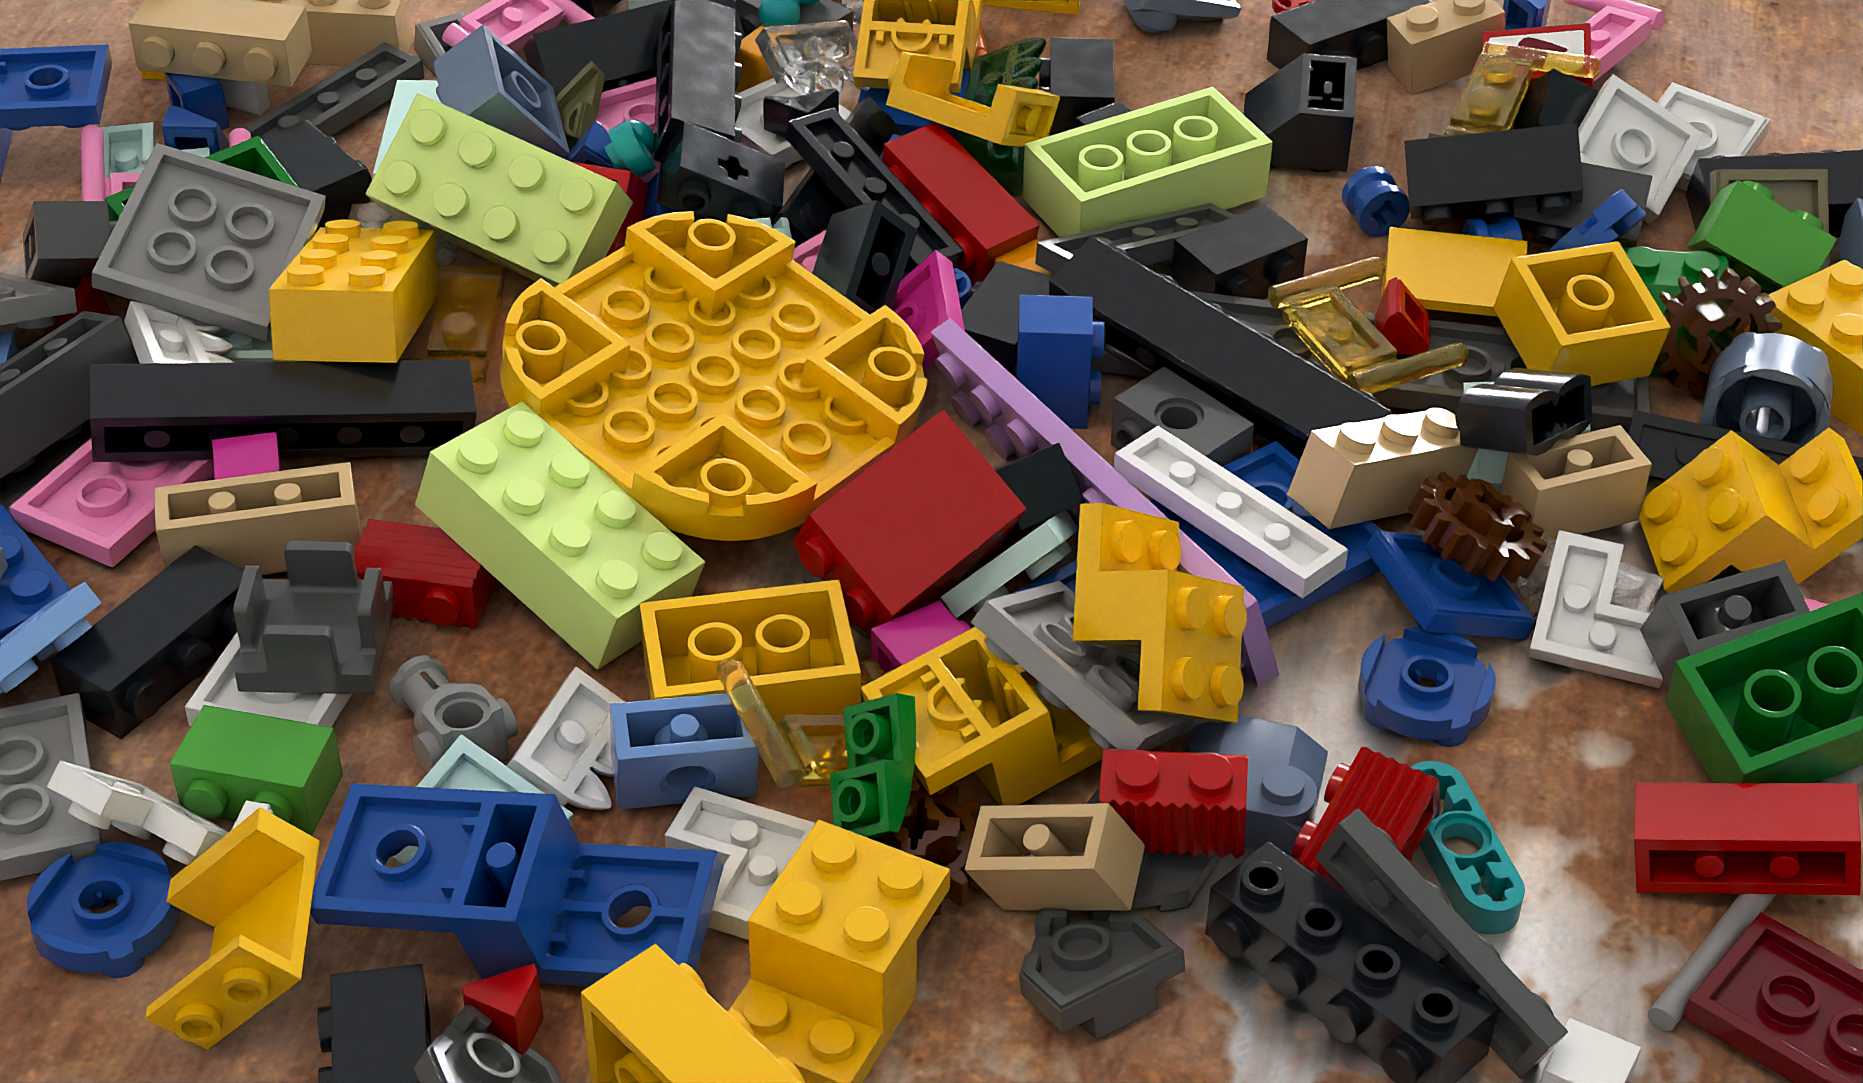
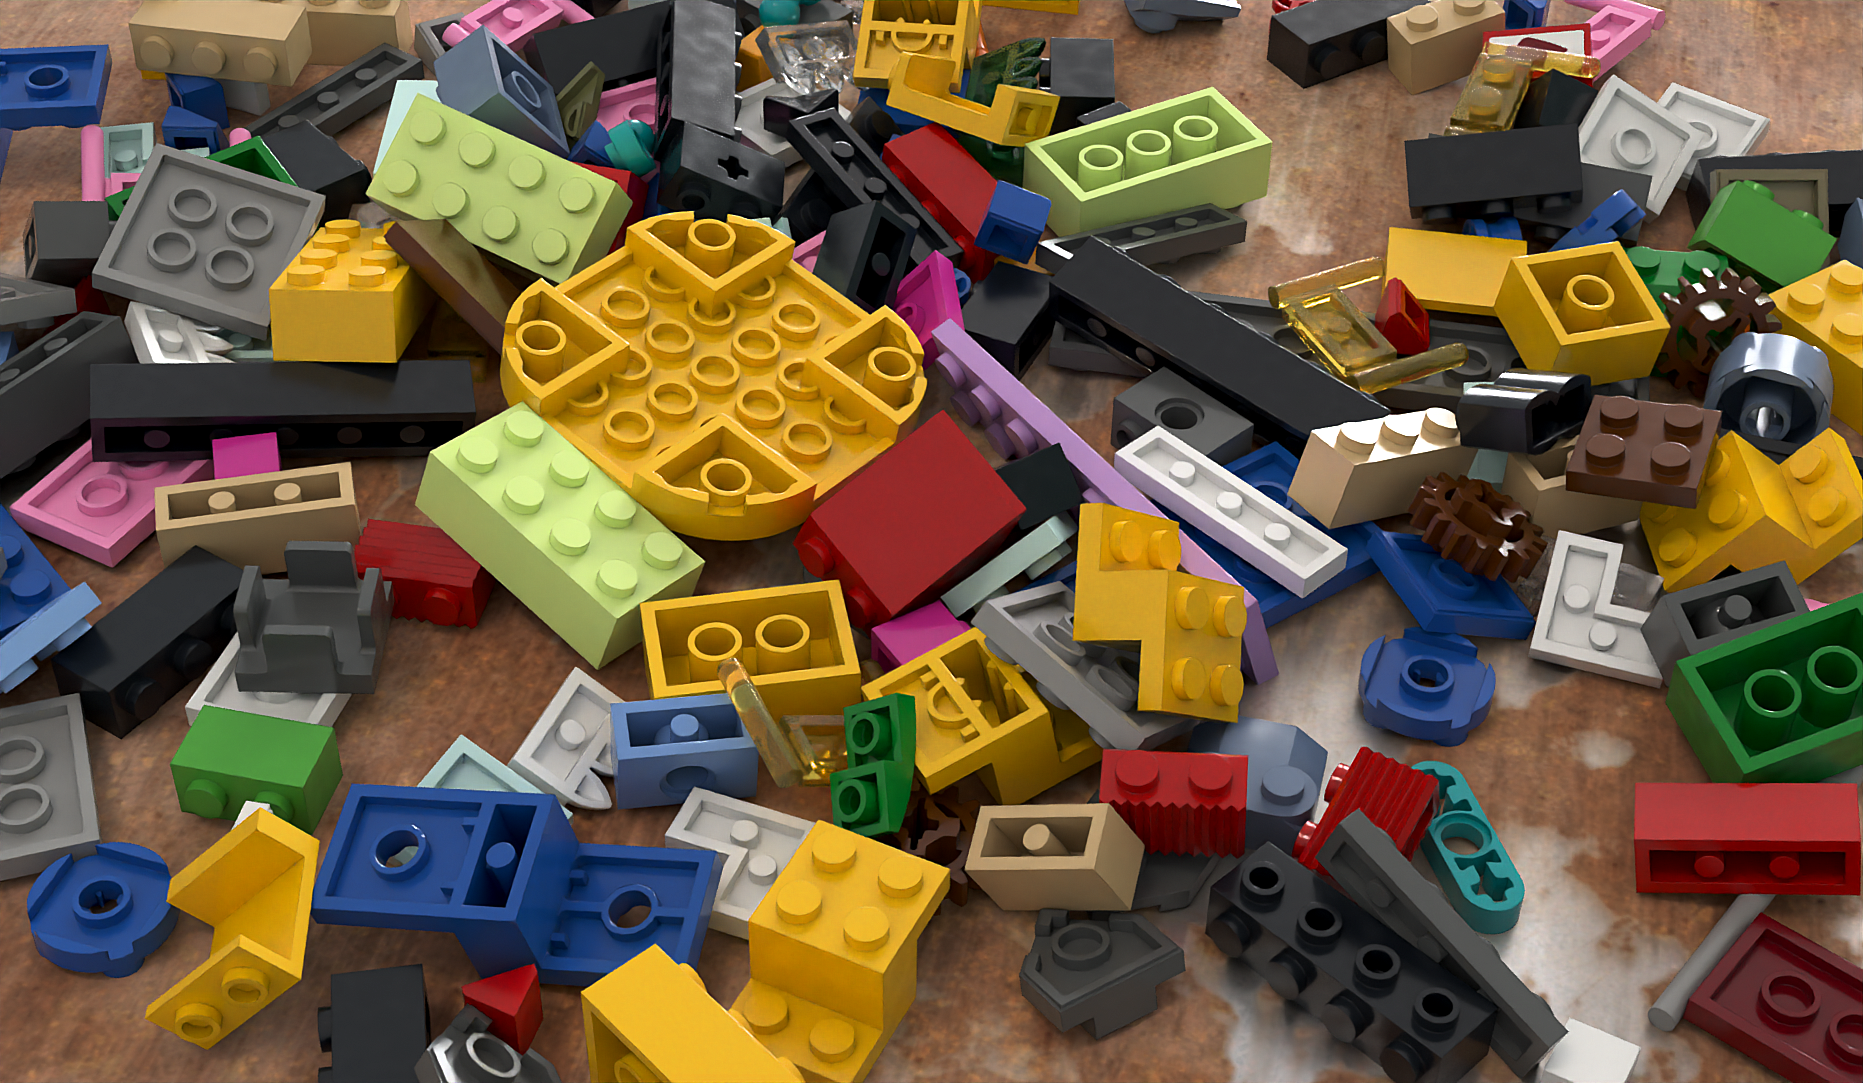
white plate [47,761,229,865] -> none
light grey connector [389,655,518,773] -> none
blue brick [1016,295,1104,429] -> none
black brick [1172,204,1308,300] -> none
black slope [1243,53,1357,172] -> none
blue wheel [1342,166,1410,237] -> none
none -> reddish brown tile [383,219,521,356]
none -> blue slope [974,180,1052,264]
none -> reddish brown plate [1566,395,1722,509]

